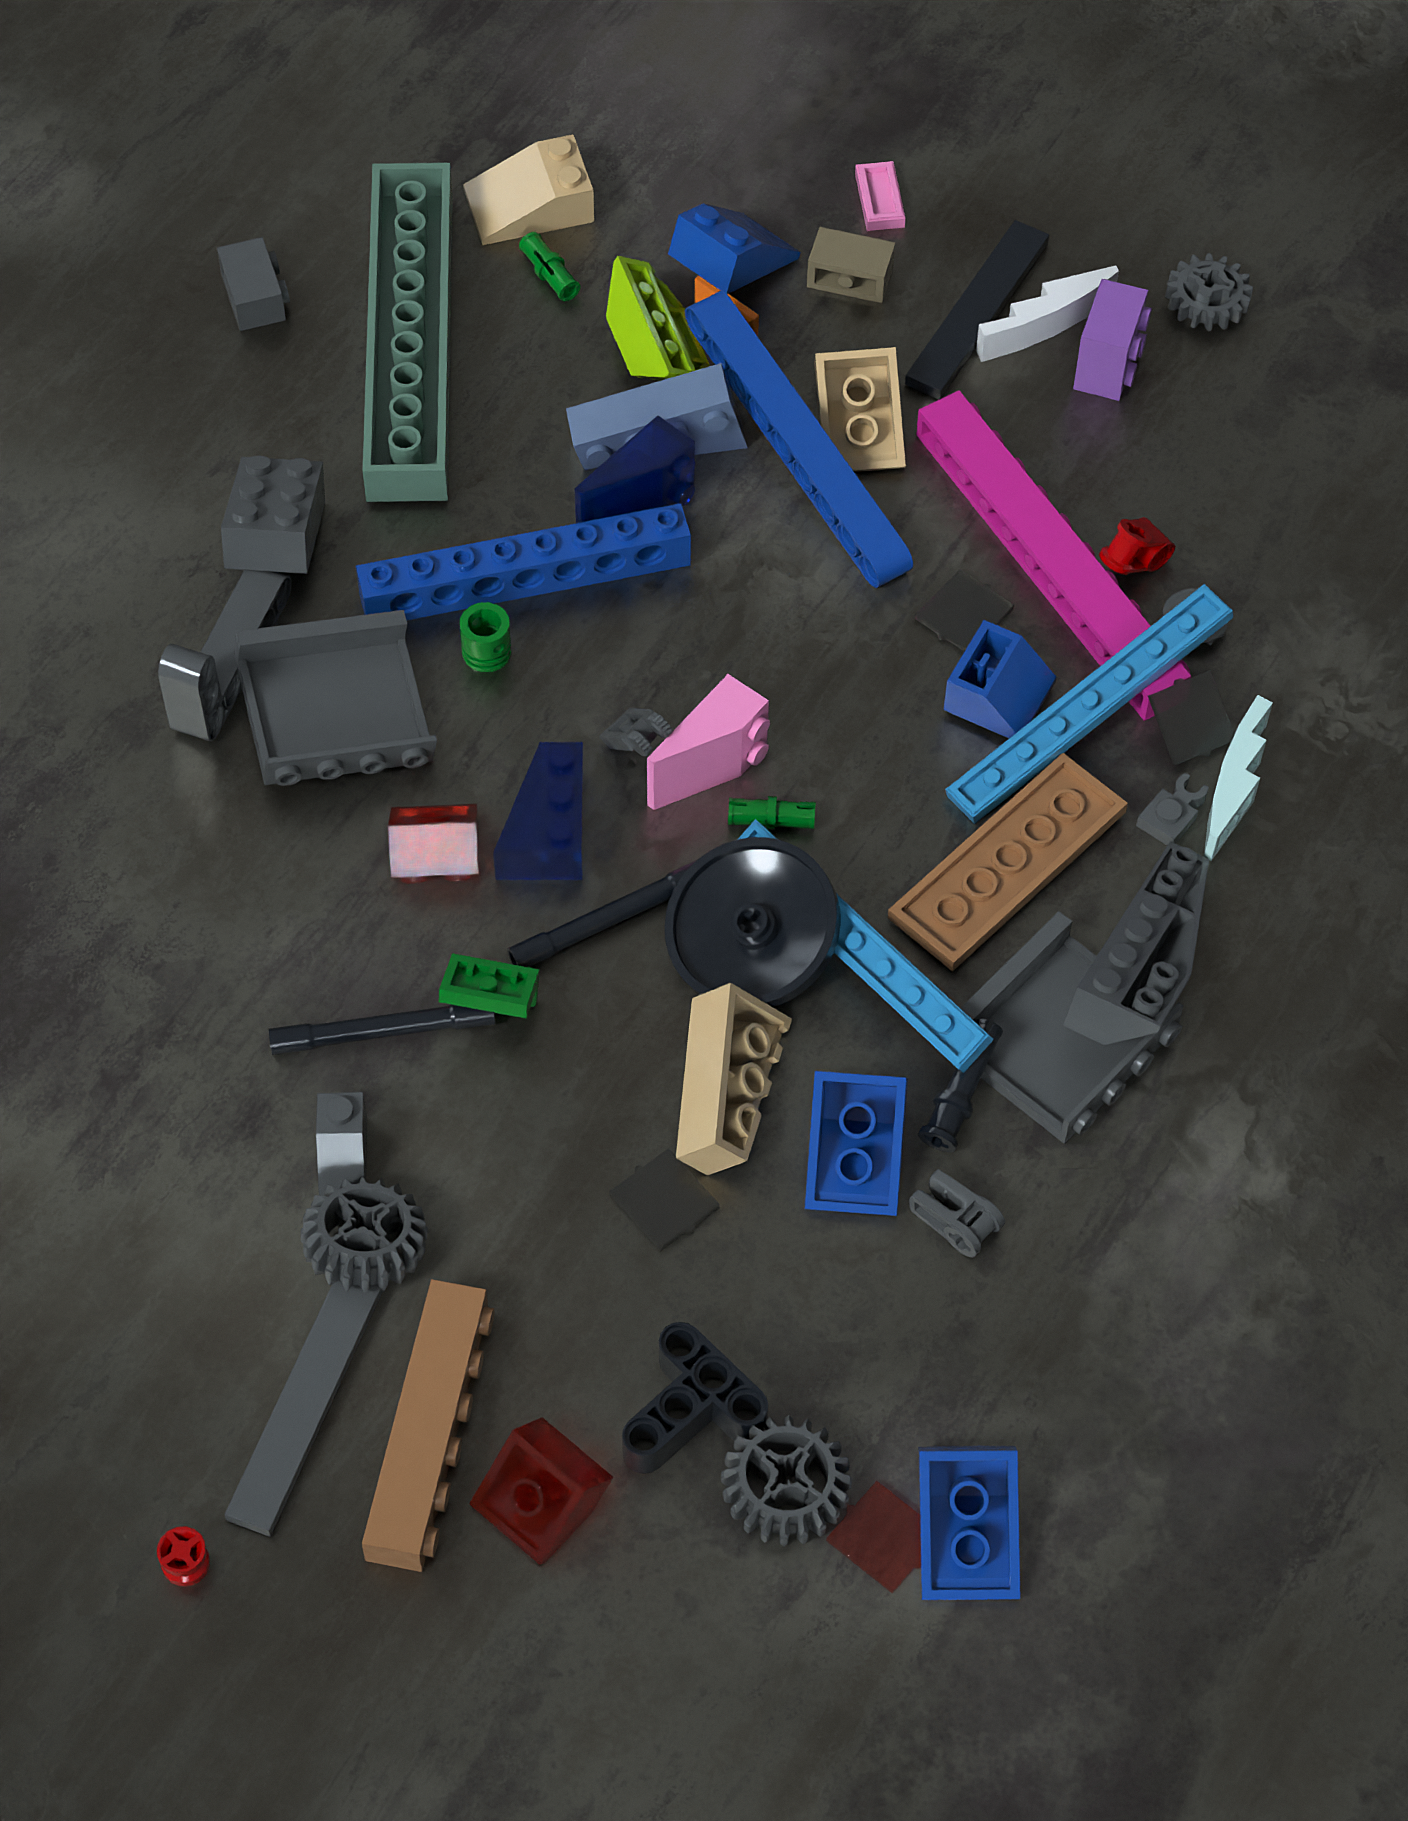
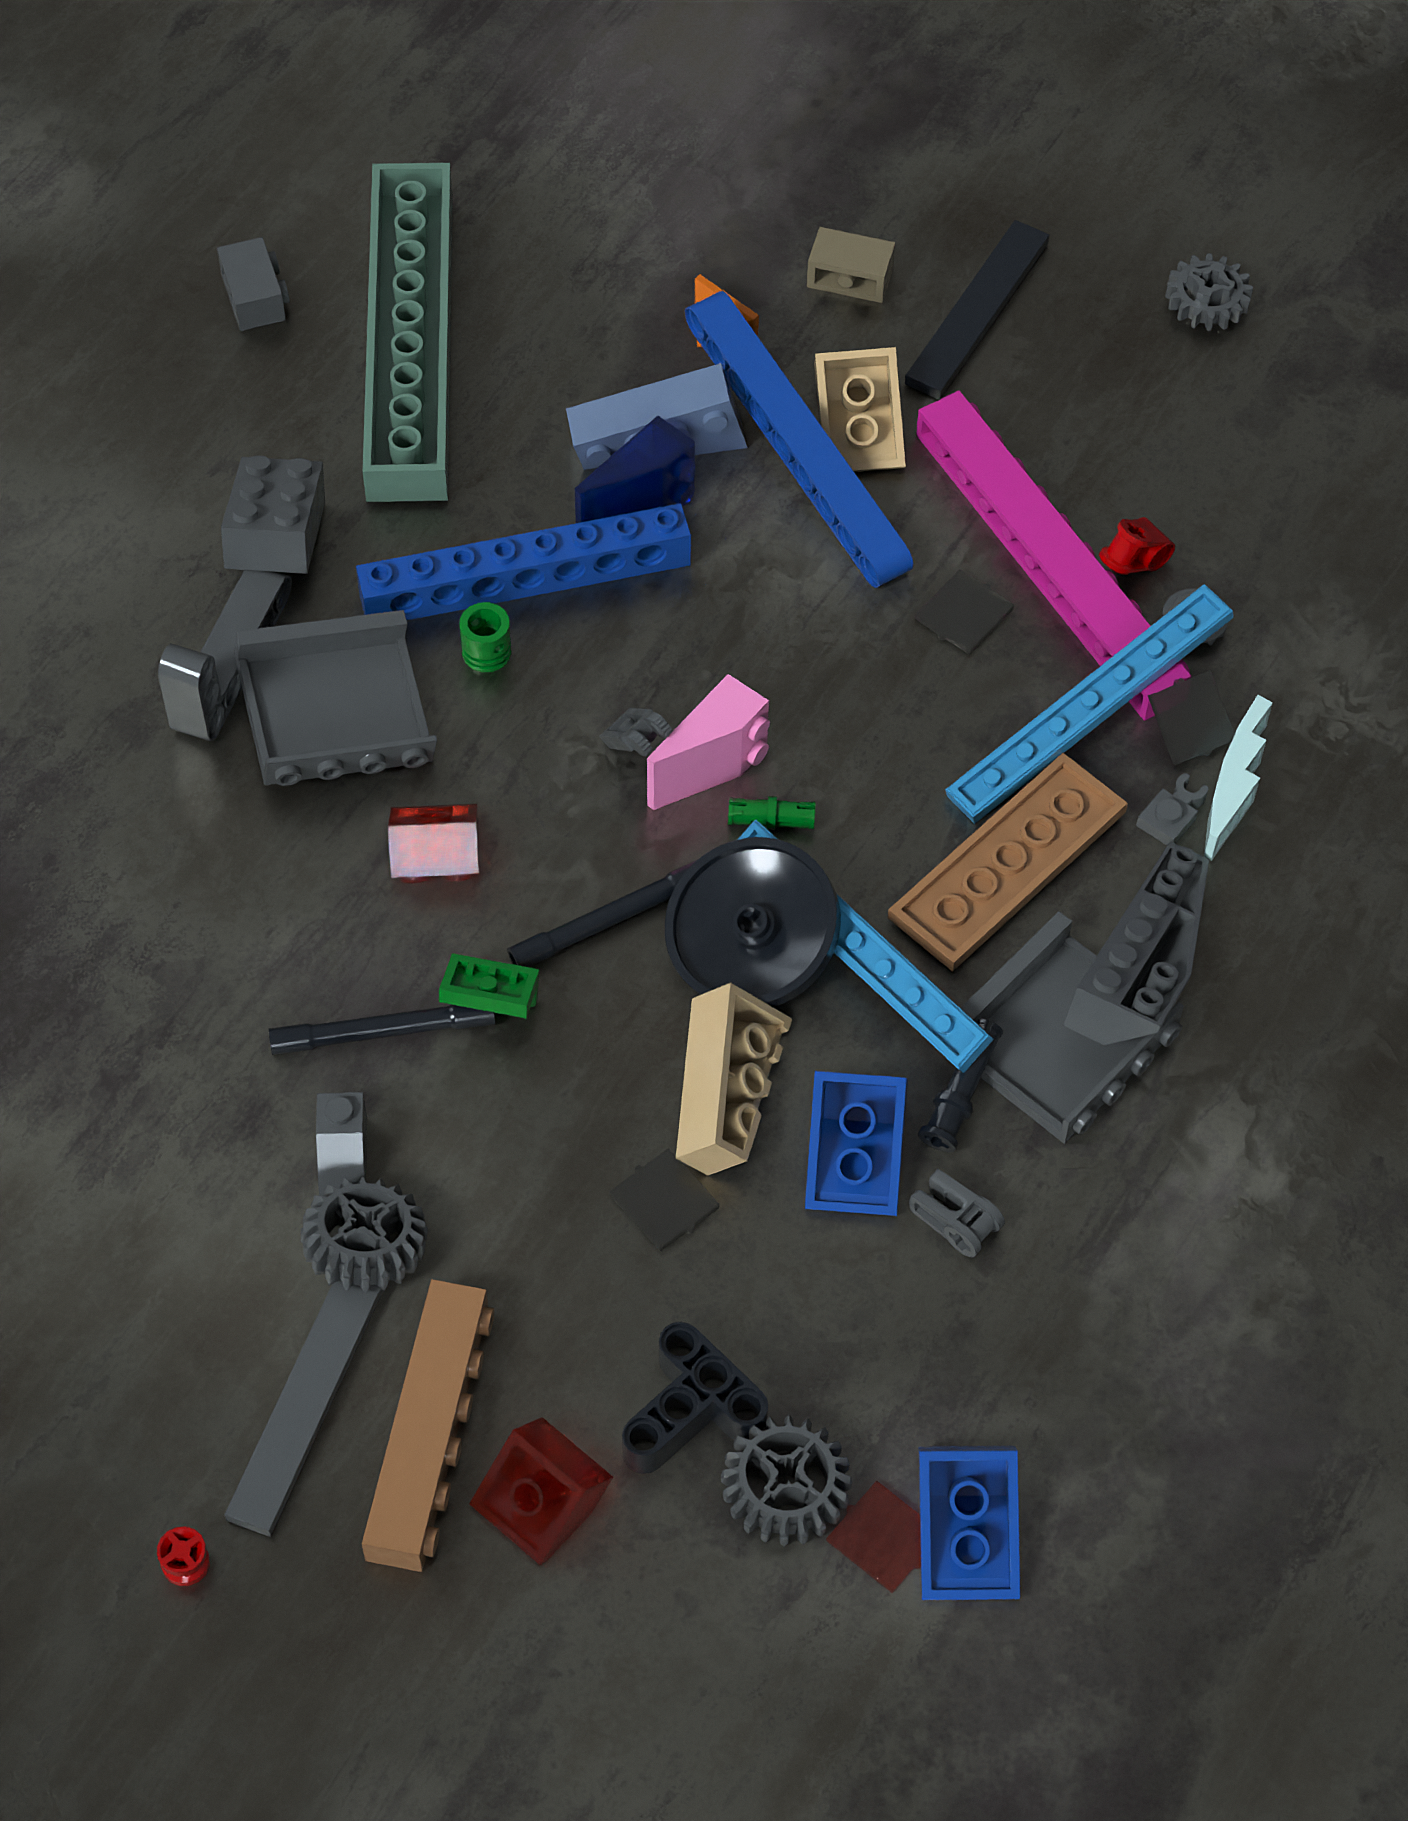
tan slope [463,134,594,245] -> none
clear blue wedge [493,742,584,880] -> none
green pin [519,231,581,302] -> none
lime wedge [606,256,710,381] -> none
blue slope [668,203,801,294] -> none
bright pink tile [855,161,906,231] -> none
blue slope [943,620,1056,738] -> none
white slope [976,265,1119,362] -> none
medium lavender brick [1073,279,1152,401] -> none

